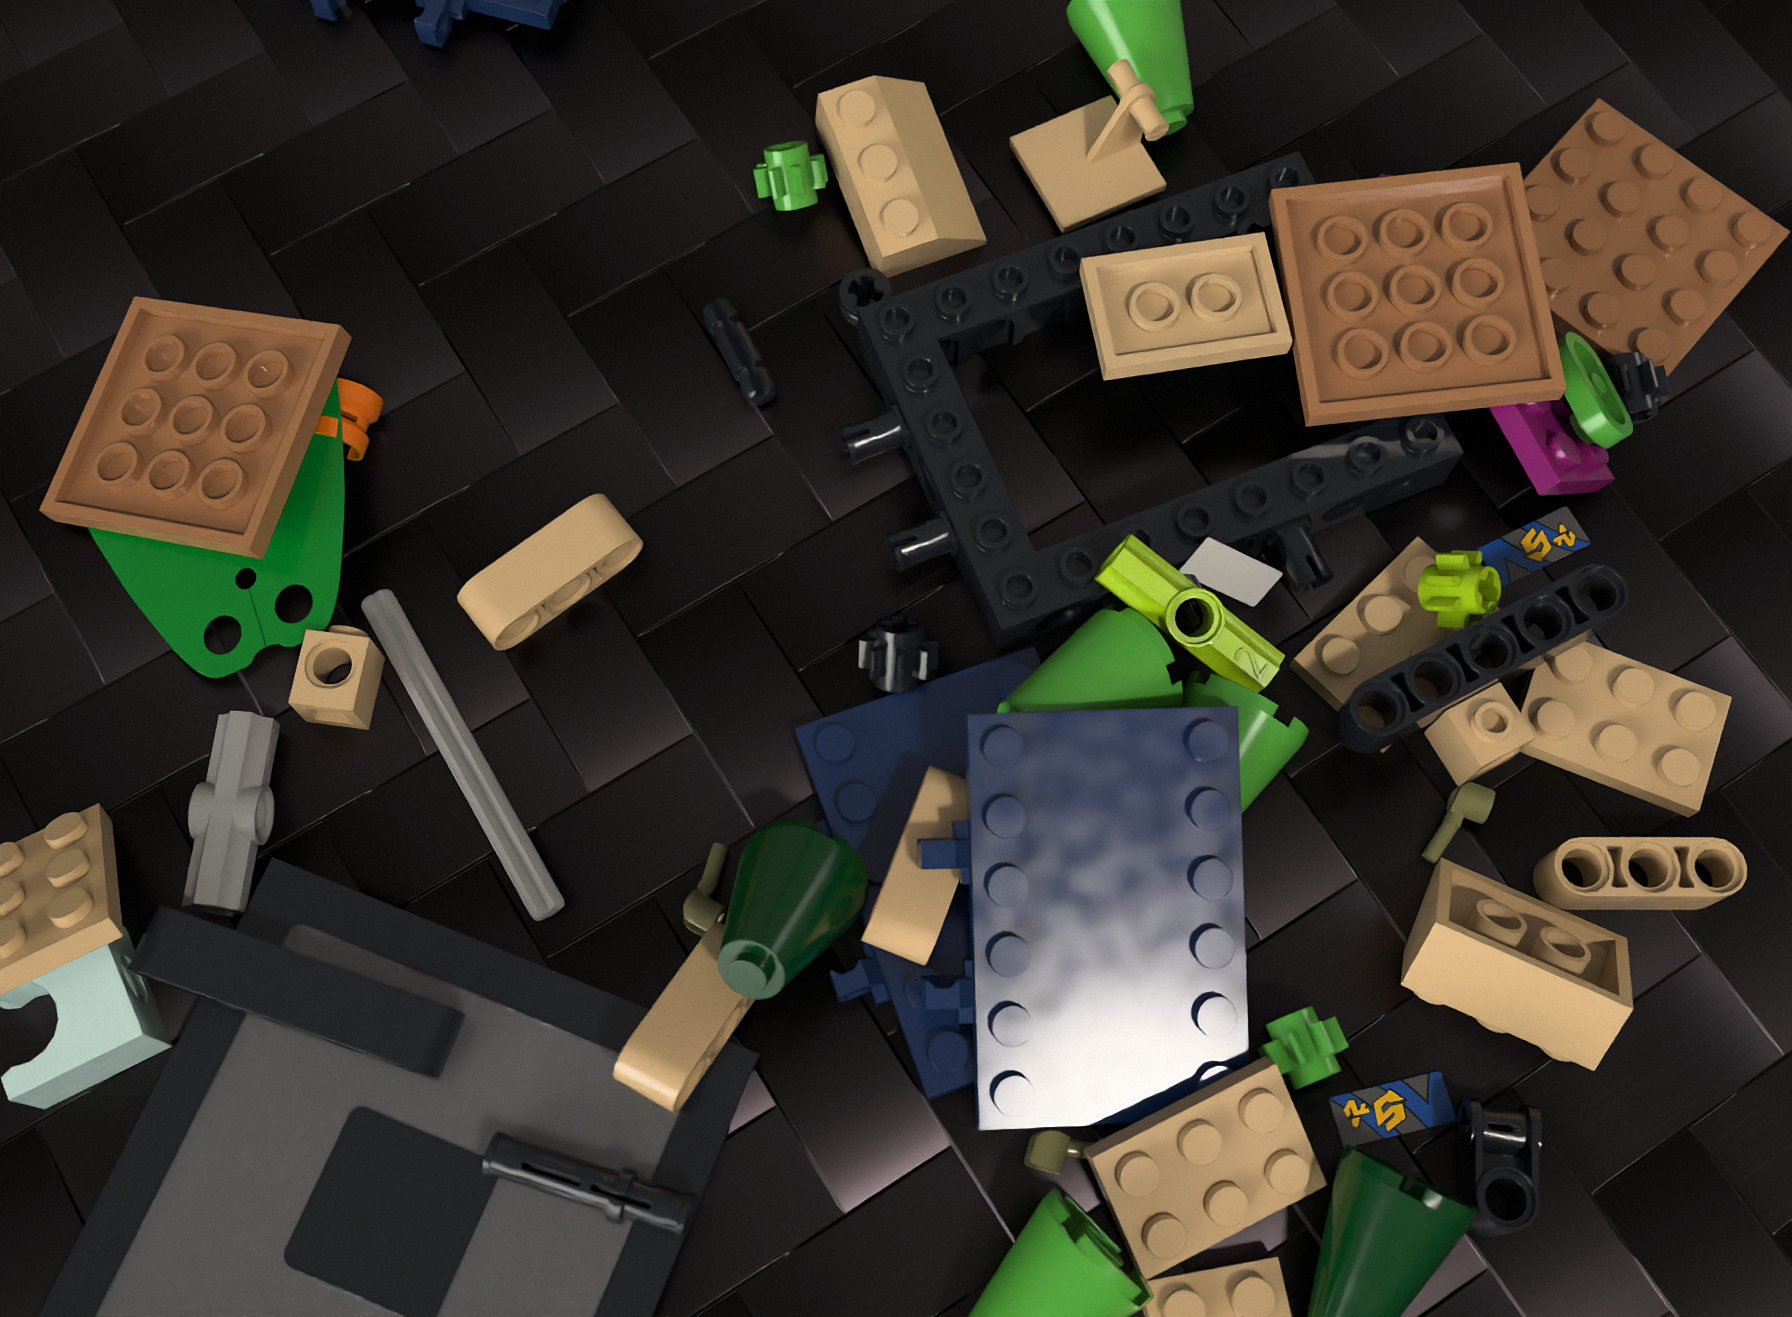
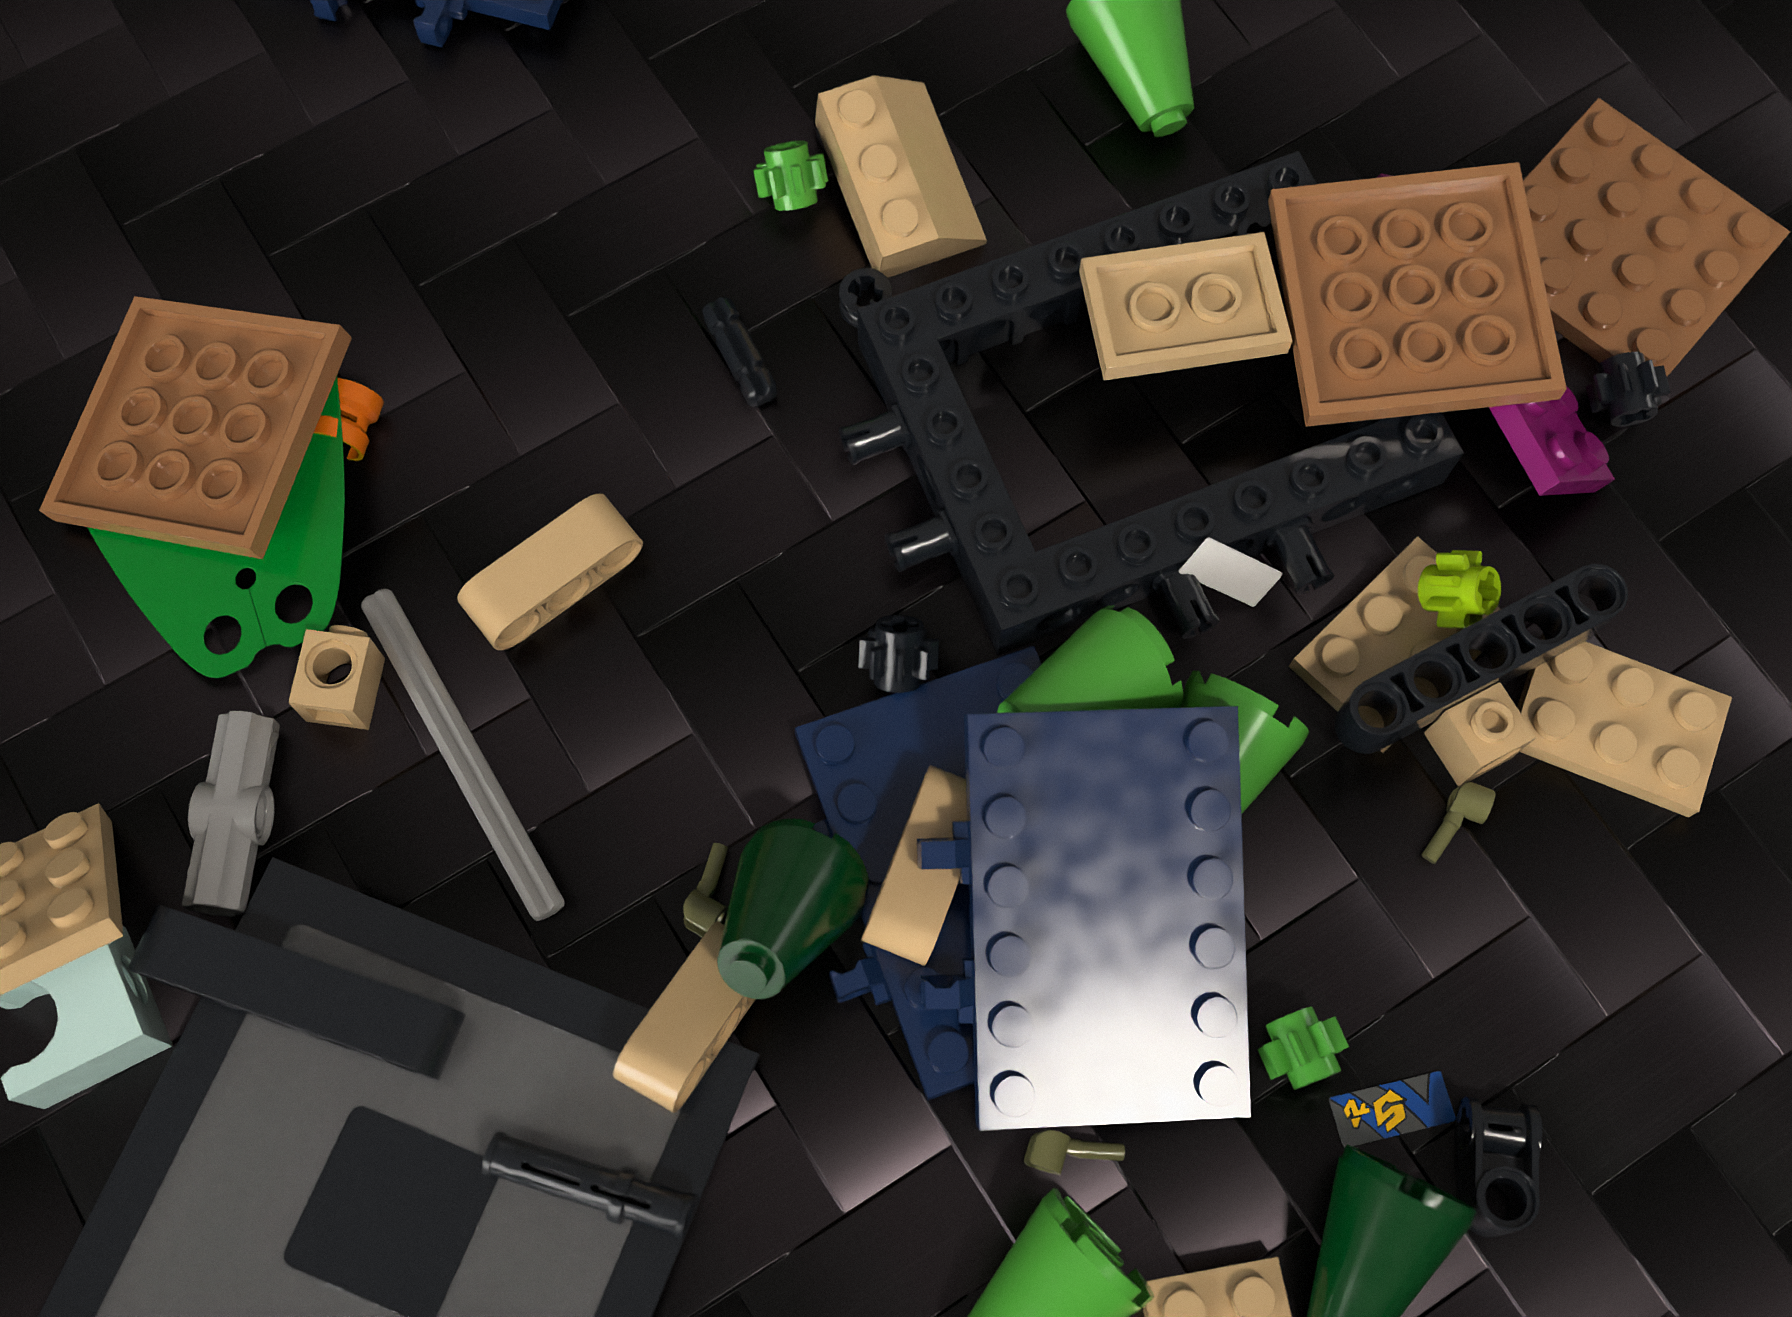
tan plate [1009,59,1169,234] -> none
tan plate [1083,1056,1327,1280] -> none
lime piece [1094,534,1285,693] -> none
tan slope [1400,857,1633,1071] -> none
sticker [1477,506,1590,587] -> none
tan beam [1532,837,1747,910] -> none
bright green plate [1557,332,1633,449] -> none

